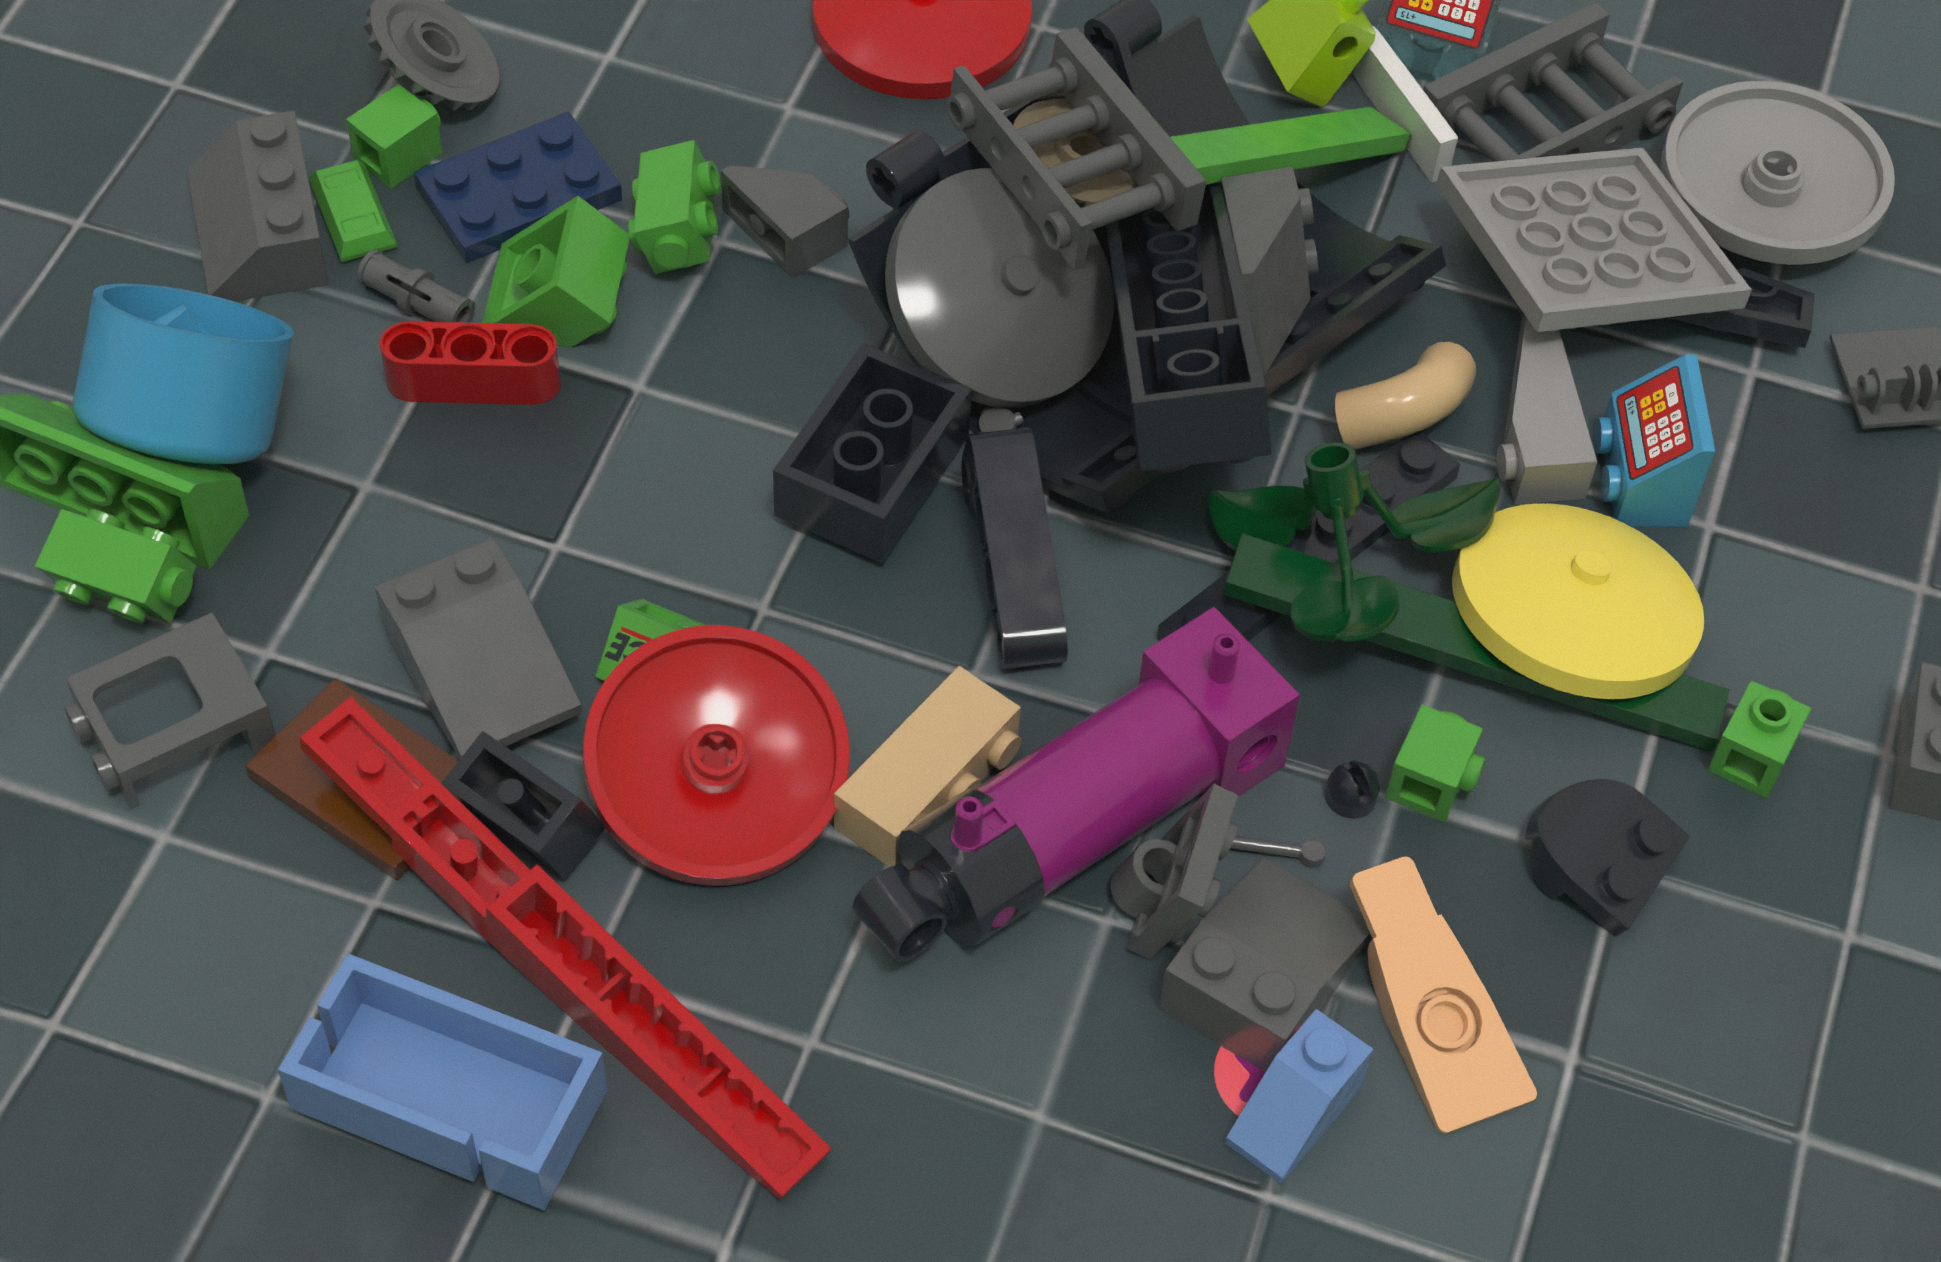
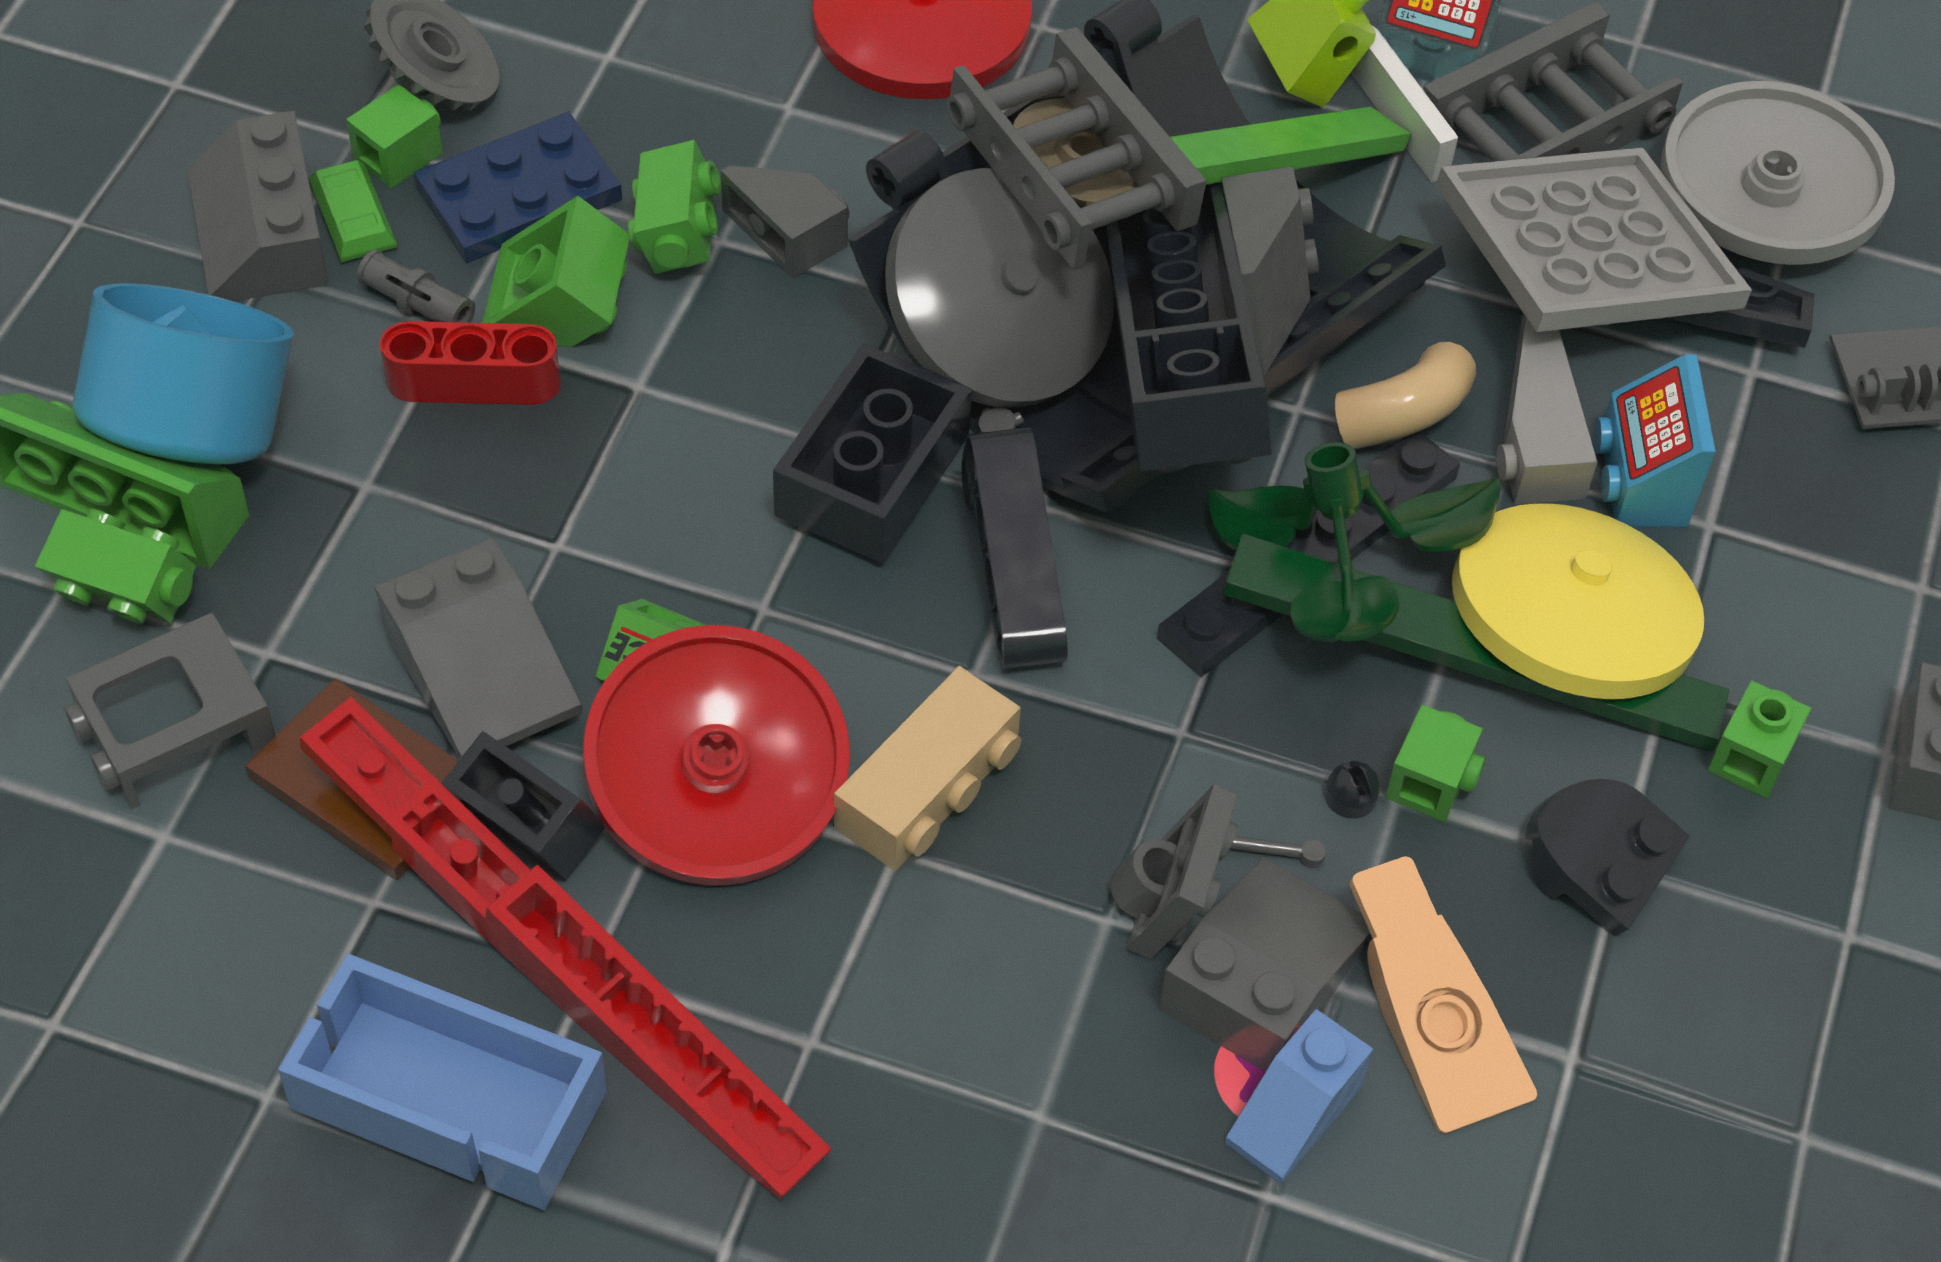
magenta piece [852,607,1300,962] -> none

